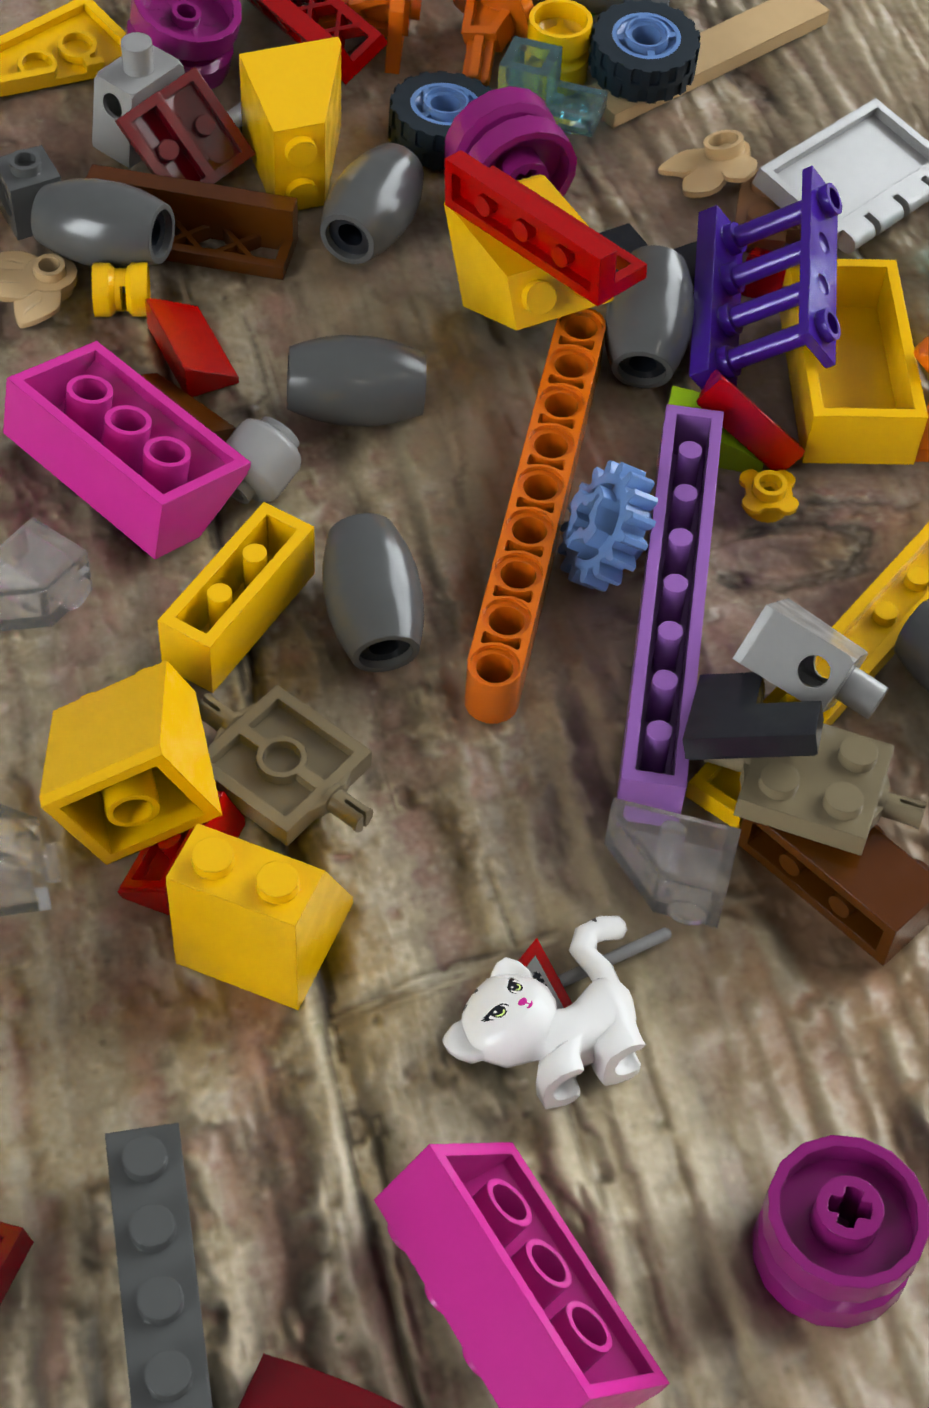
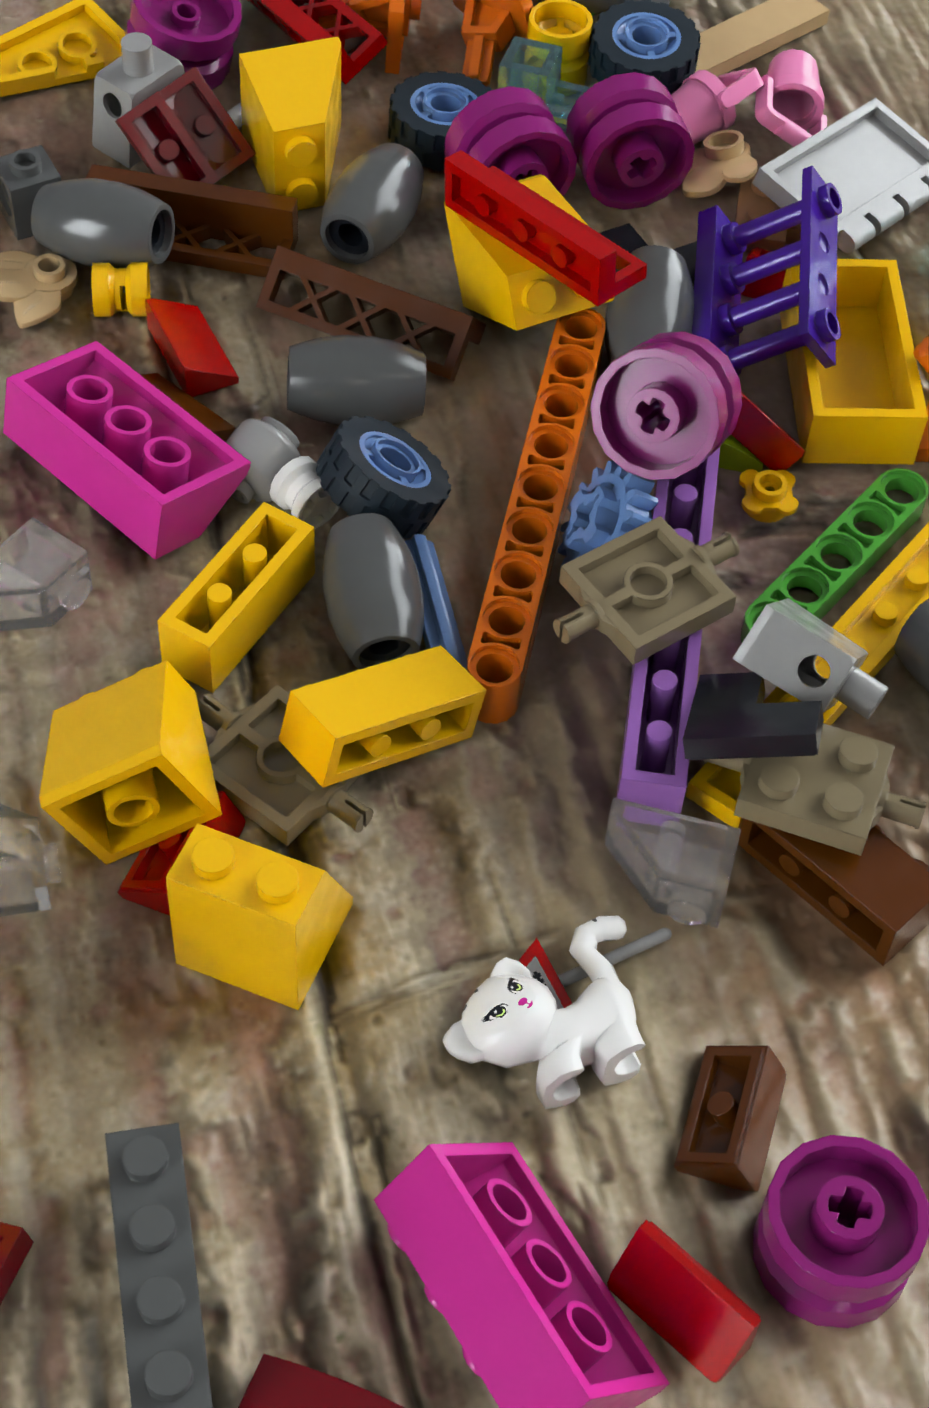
none -> reddish brown fence [256,246,486,381]
none -> white wheel [269,456,340,529]
none -> yellow brick [278,645,487,788]
none -> black wheel [316,416,451,539]
none -> medium blue axle [405,534,467,670]
none -> dark tan plate [553,516,739,665]
none -> magenta wheel [565,72,695,210]
none -> magenta wheel [590,331,742,480]
none -> red slope [607,1220,762,1383]
none -> bright pink piece [671,67,764,145]
none -> reddish brown slope [674,1046,786,1192]
none -> bright green beam [740,468,928,642]
none -> bright pink piece [755,49,827,147]

